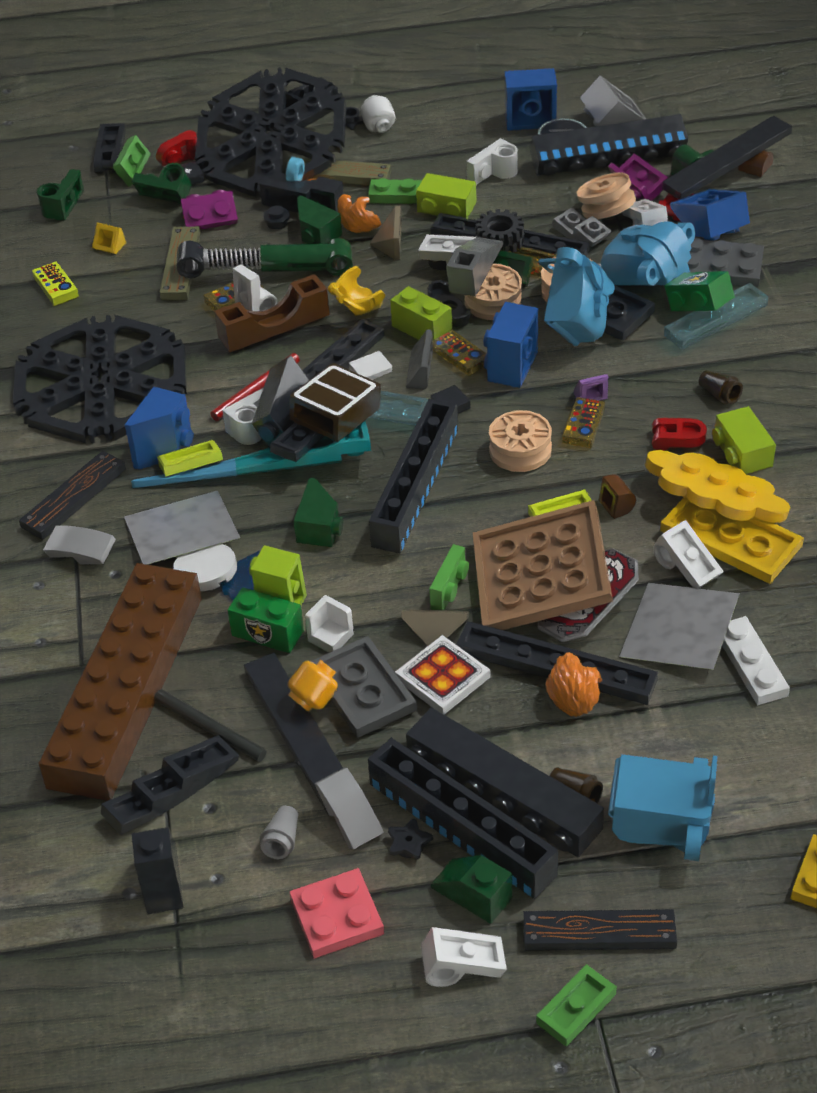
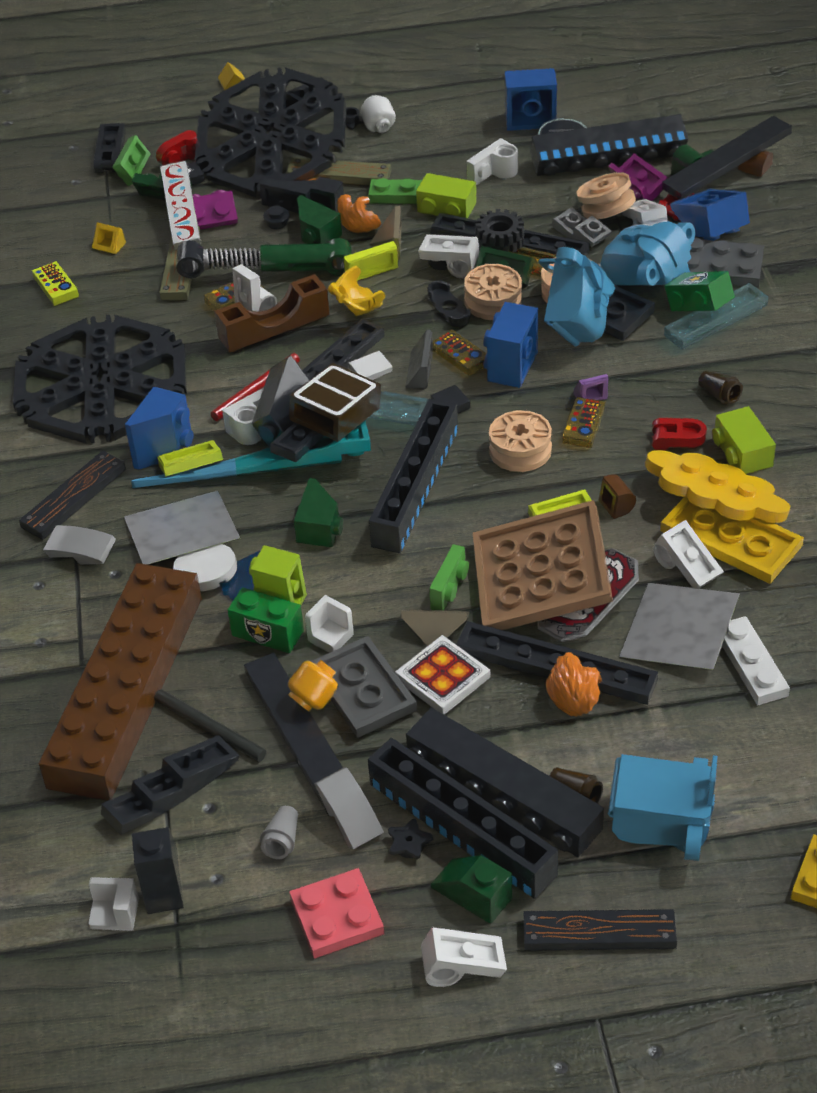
dark green plate [36,169,84,221] -> none
medium azure tile [286,157,305,181] -> none
lime brick [390,286,452,348] -> none
dark grey slope [446,237,503,296] -> none
bright green plate [536,964,616,1047] -> none
light grey slope [580,76,646,126] -> none
none -> white panel [89,877,139,931]
none -> white tile [160,161,201,250]
none -> yellow slope [218,62,245,90]
none -> neon yellow tile [344,241,398,281]

